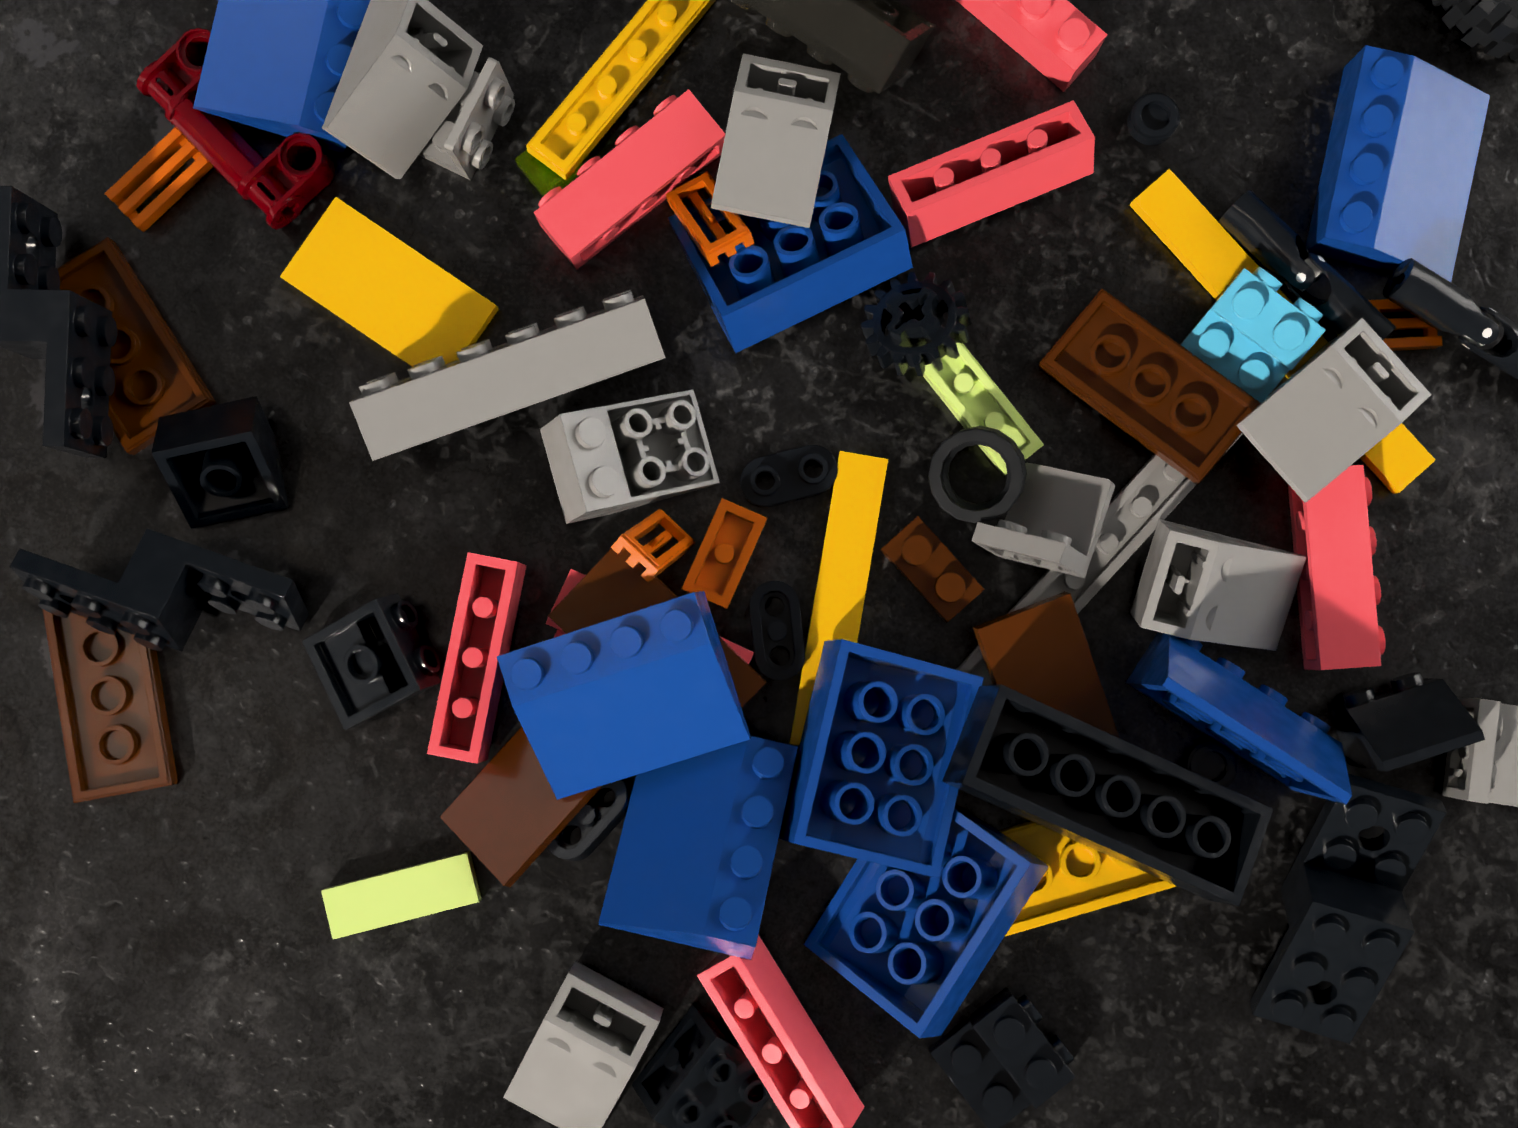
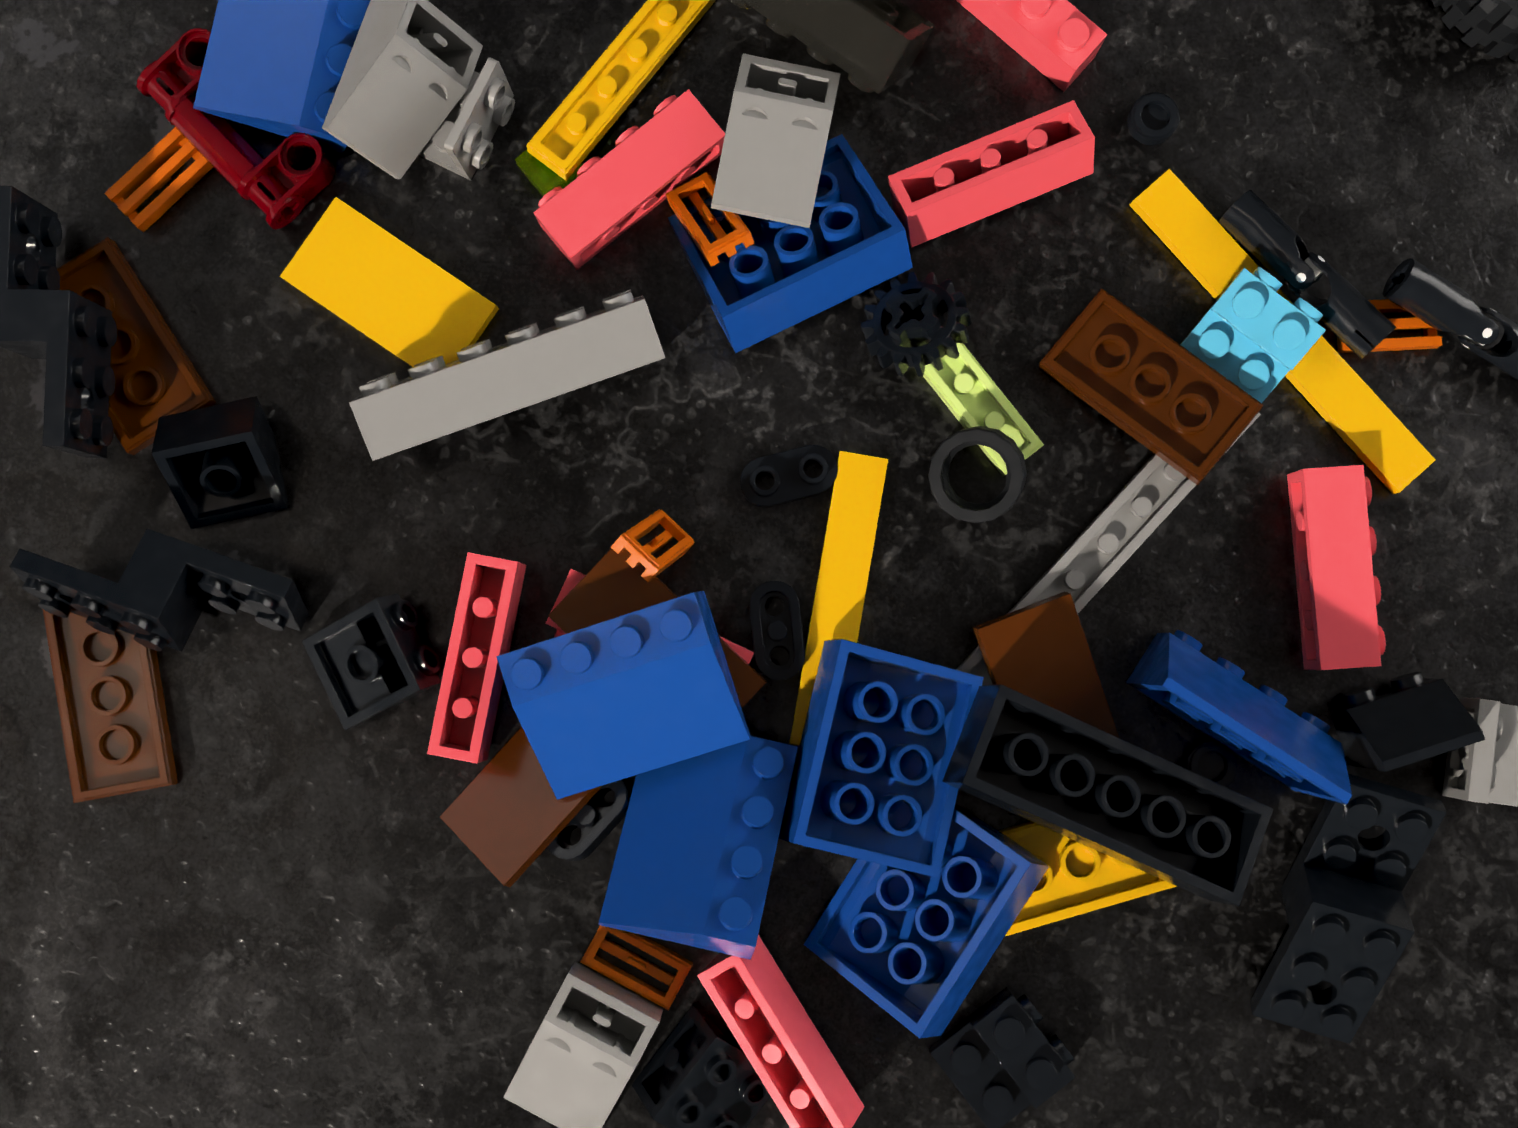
yellowish green tile [321,851,482,939] -> none
light grey slope [540,389,720,524] -> none
orange plate [682,498,767,609] -> none
reddish brown plate [880,516,985,623] -> none
light grey bracket [971,463,1115,579] -> none
light grey slope [1130,519,1306,651] -> none
light grey slope [1236,318,1432,503] -> none
slope [1306,45,1490,282] -> none
none -> orange tile [580,925,693,1010]

